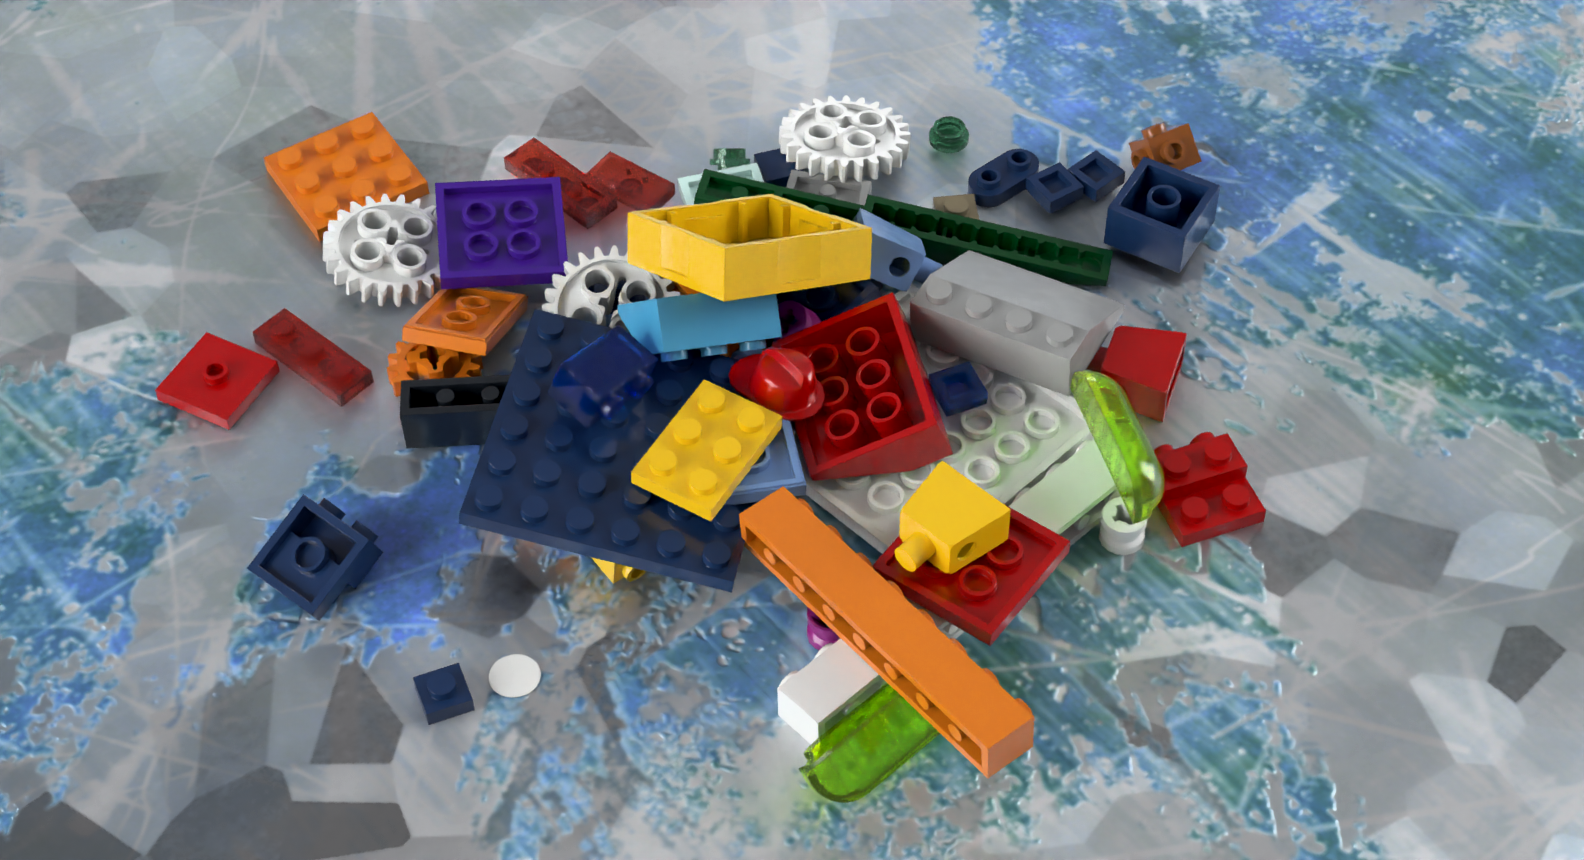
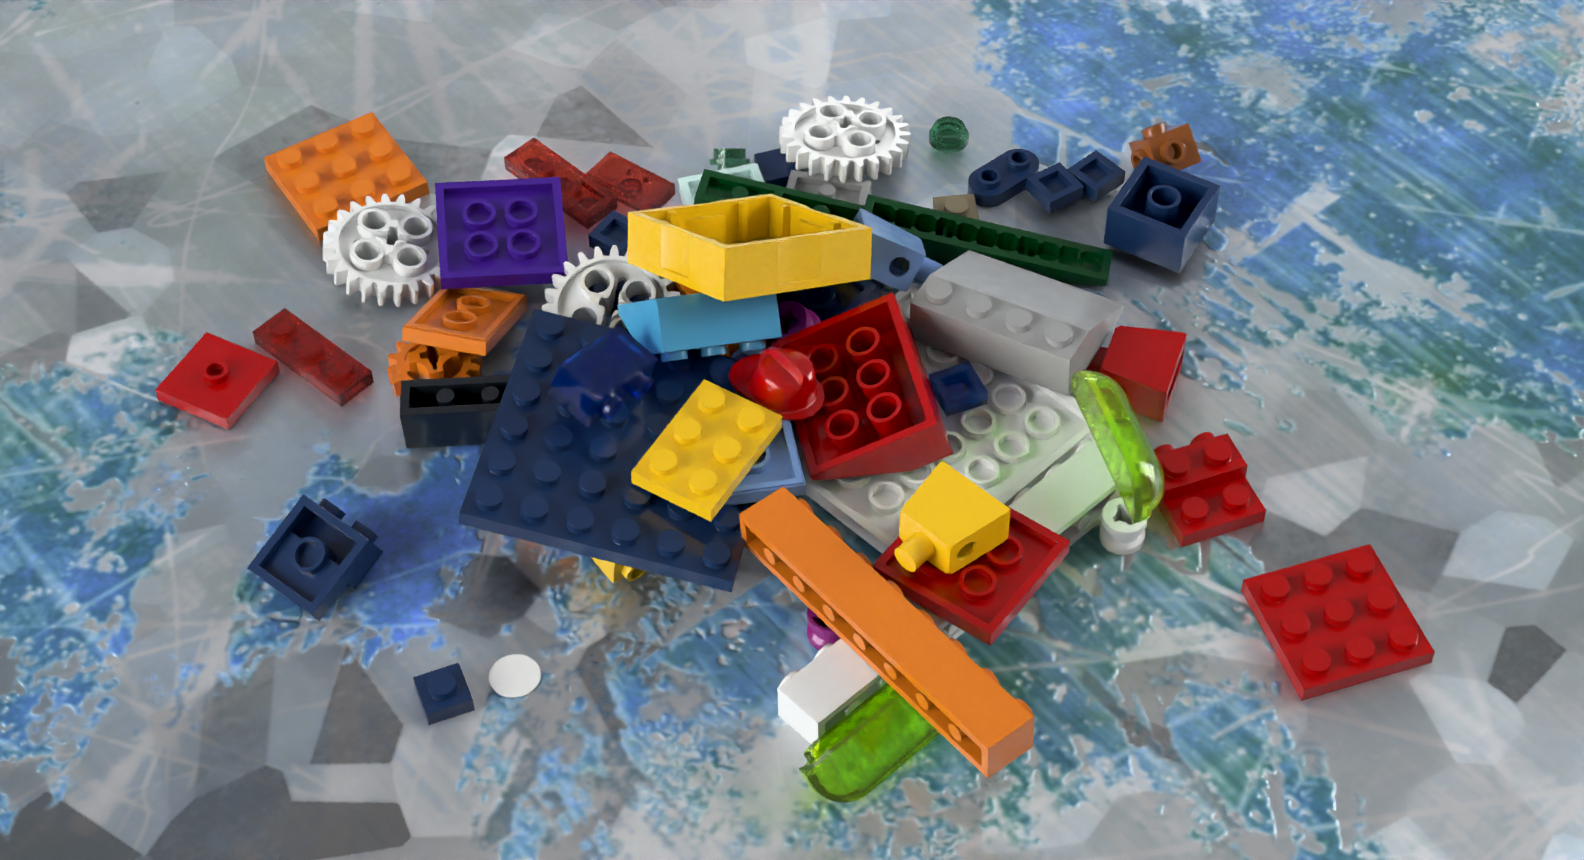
none -> dark blue plate [588,210,628,256]
none -> red plate [1241,544,1435,701]

